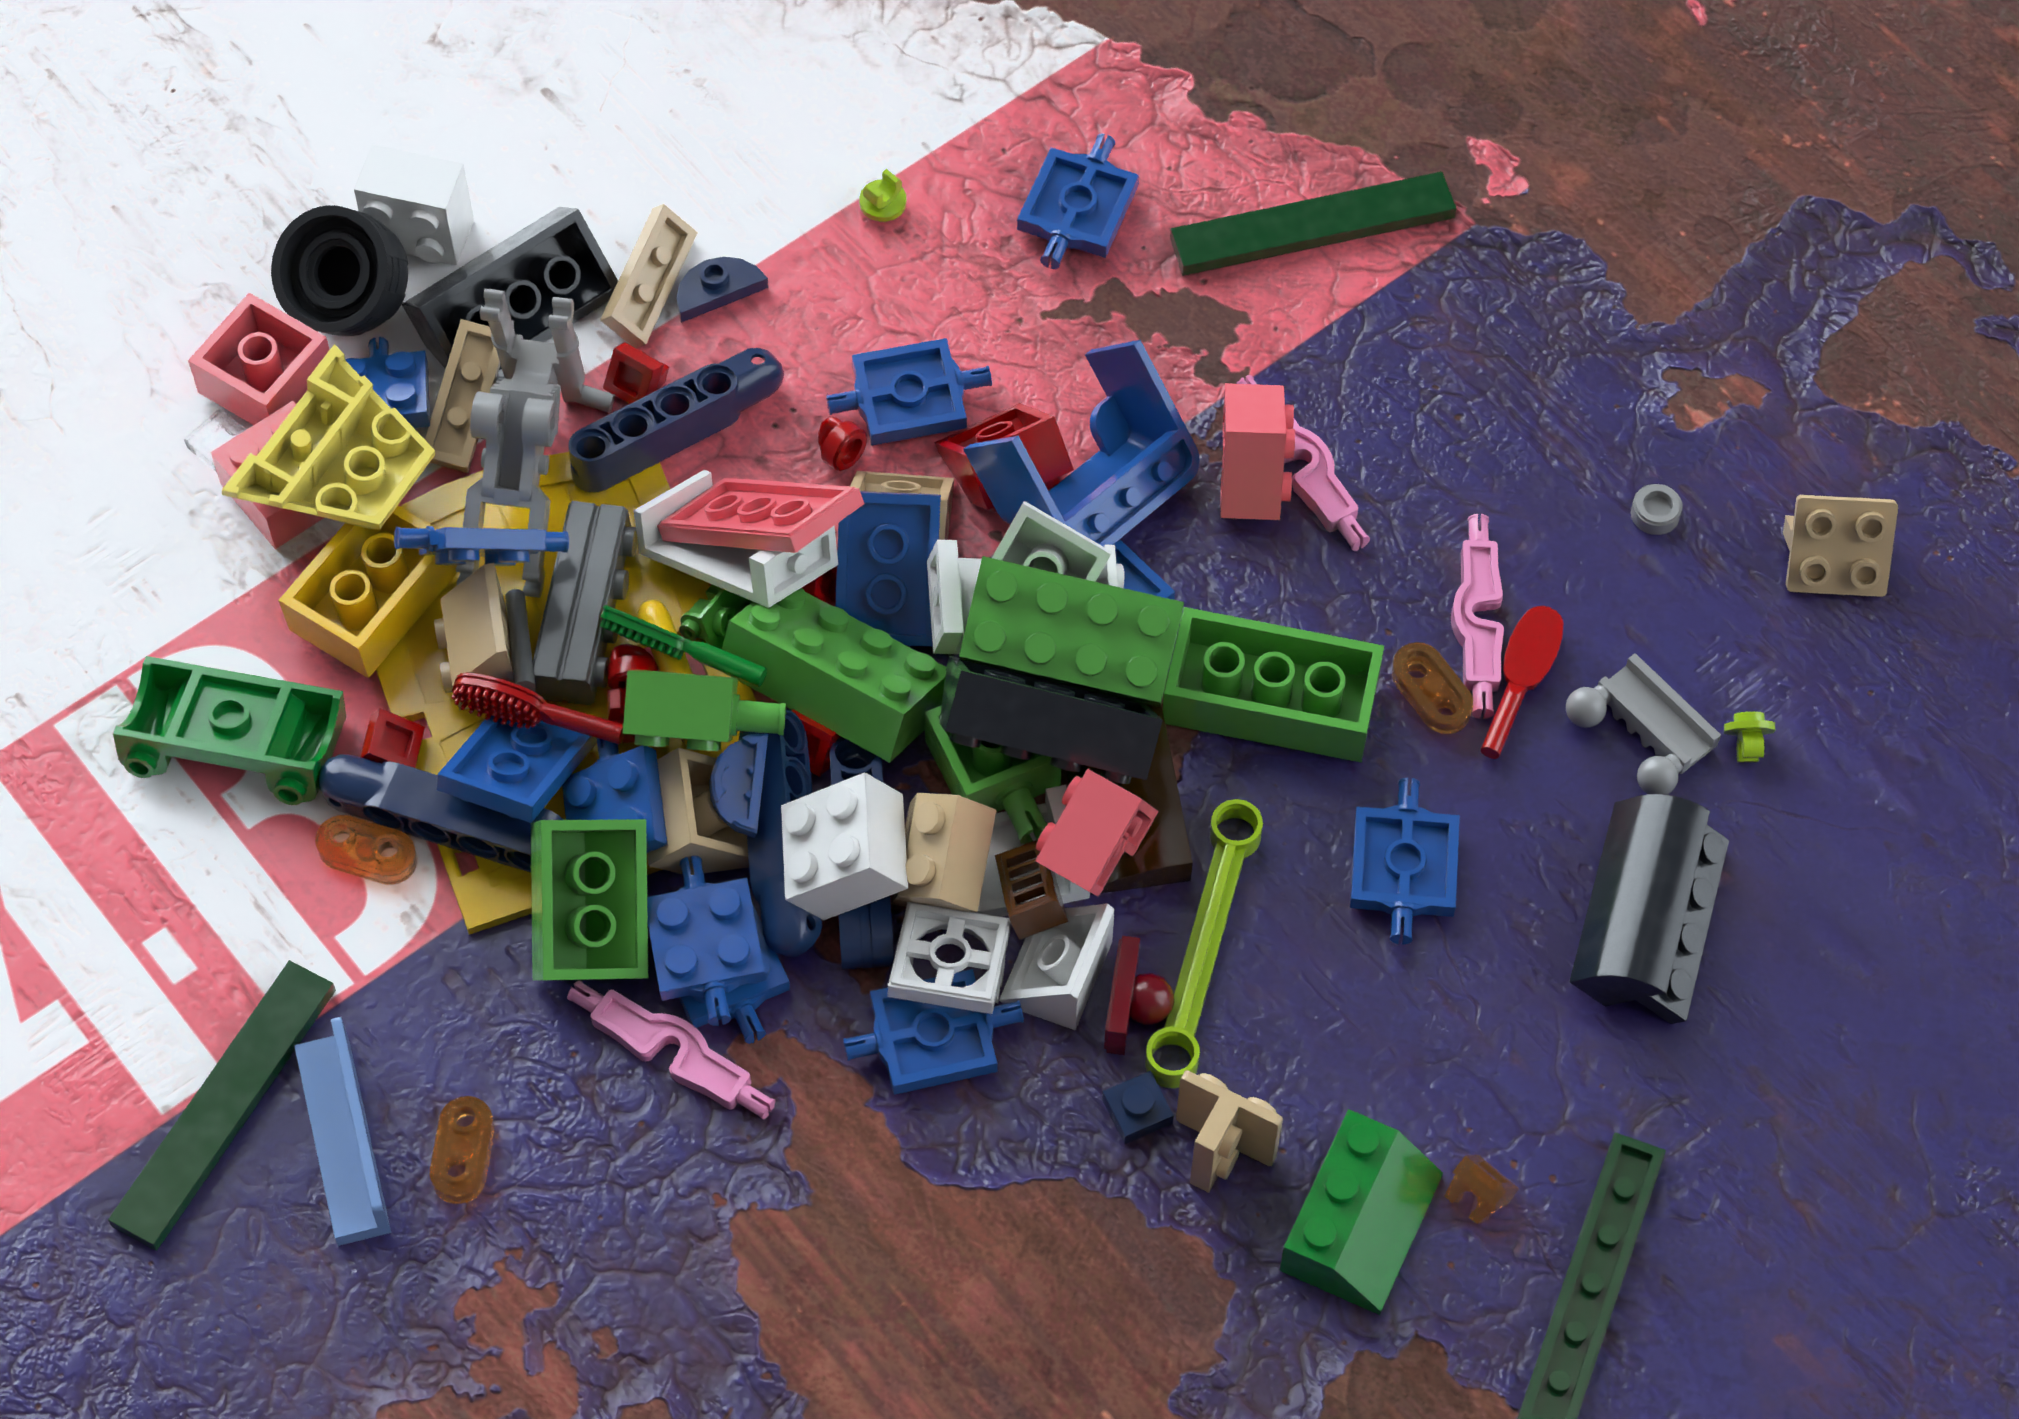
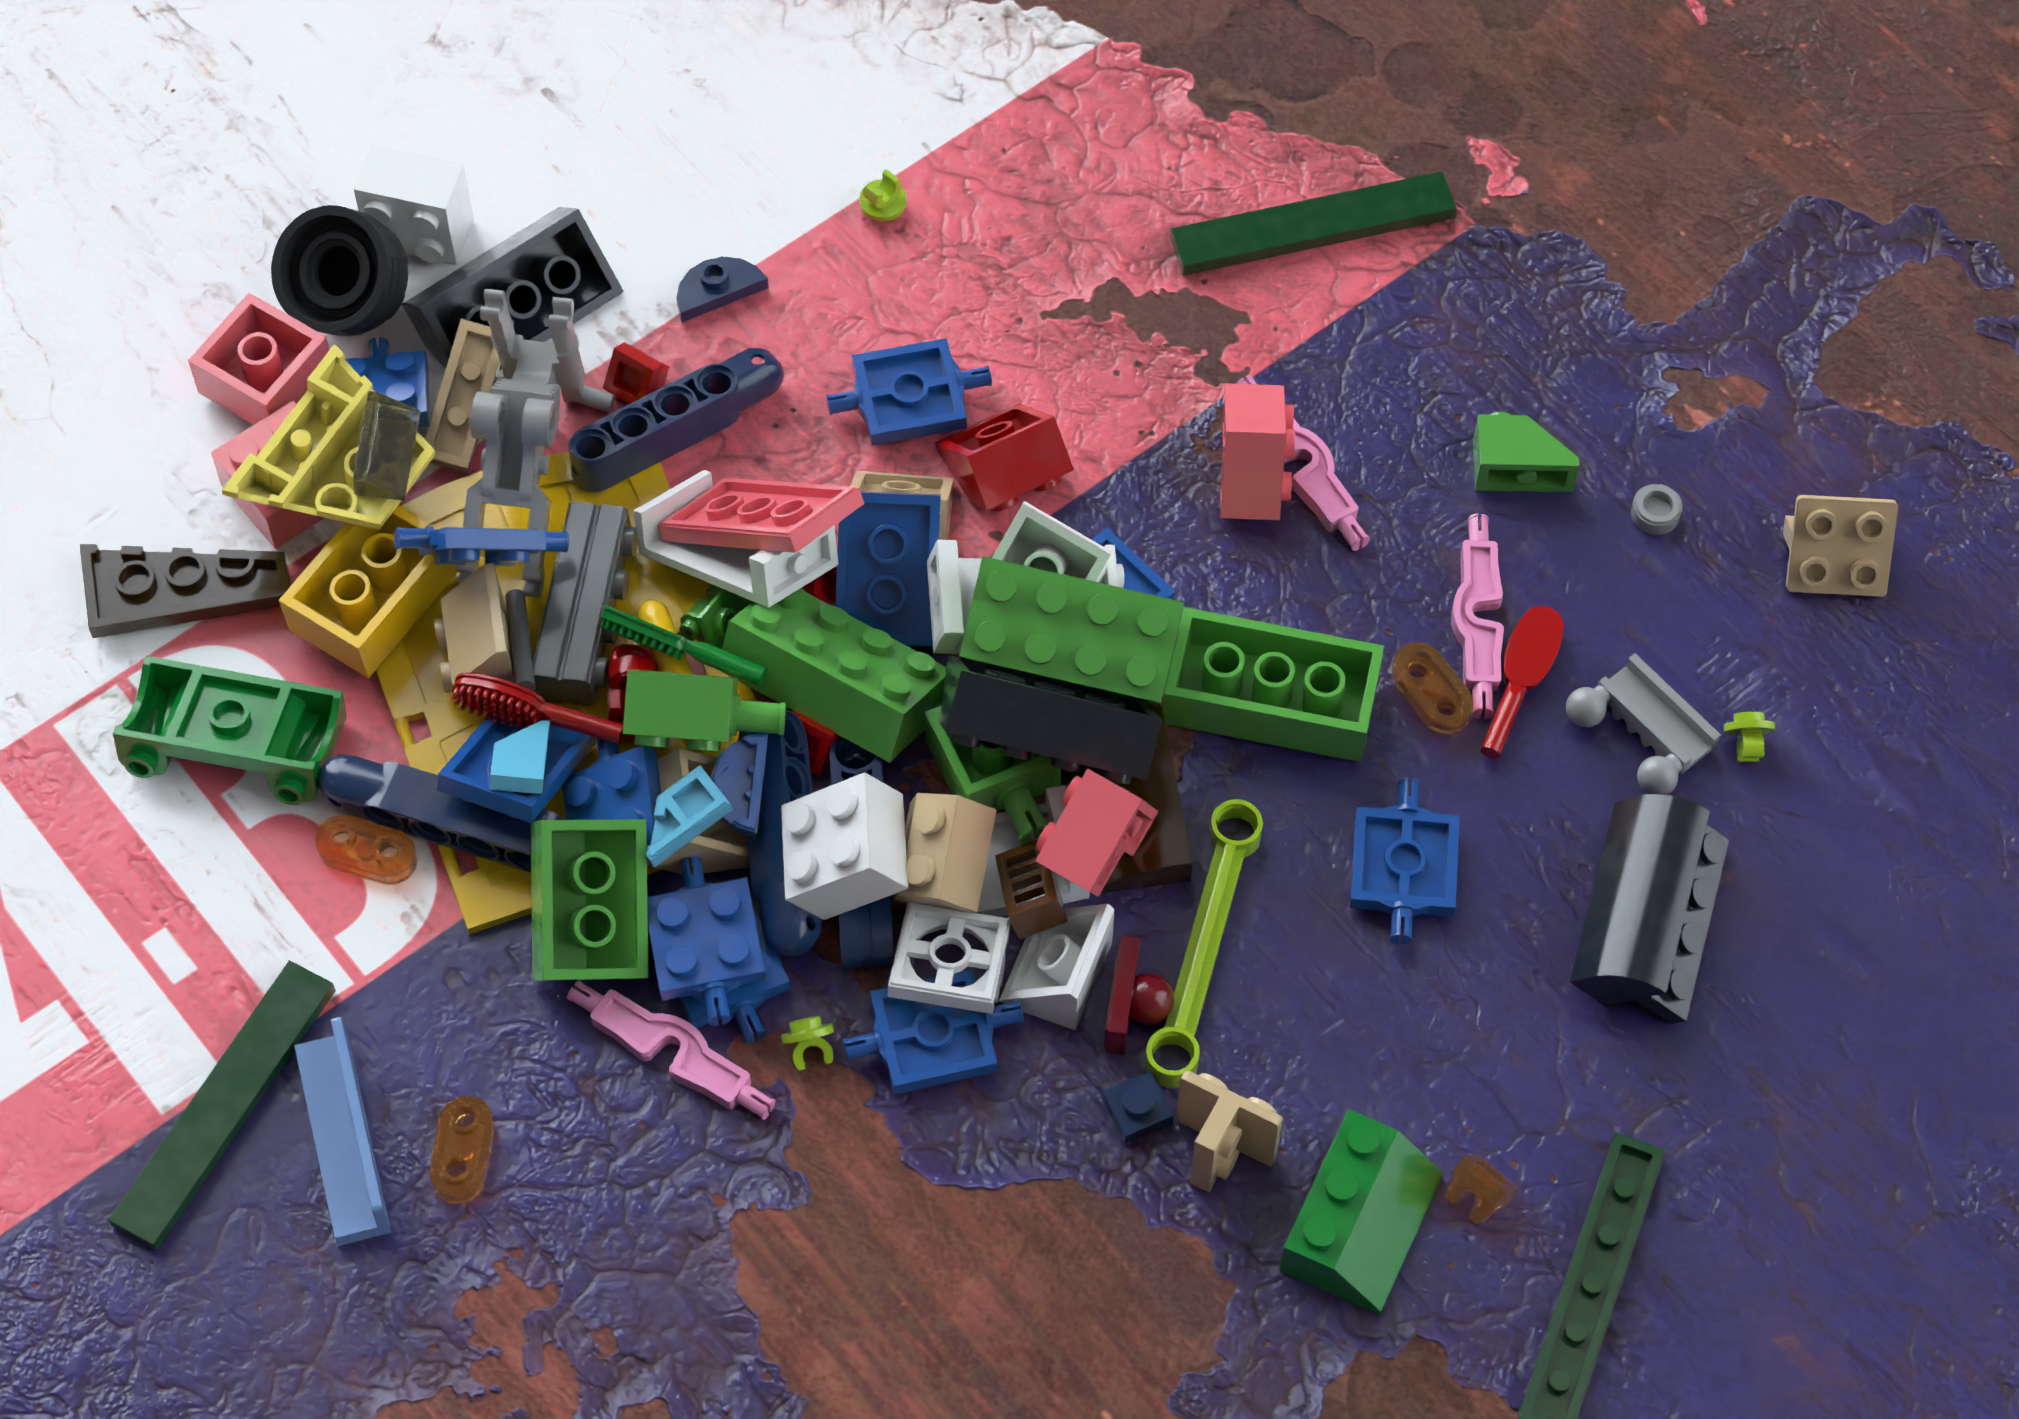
clear tile [184,408,246,473] -> none
red tile [360,708,425,768] -> none
tan plate [600,204,698,348] -> none
red tile [818,417,867,471] -> none
blue windscreen [963,340,1200,547] -> none
blue plate [1017,133,1139,269] -> none
none -> wing [79,544,291,638]
none -> clear smoke slope [353,391,420,501]
none -> medium azure tile [489,720,550,794]
none -> medium azure tile [646,765,733,867]
none -> lime plate [781,1016,834,1071]
none -> bright green slope [1473,412,1579,492]

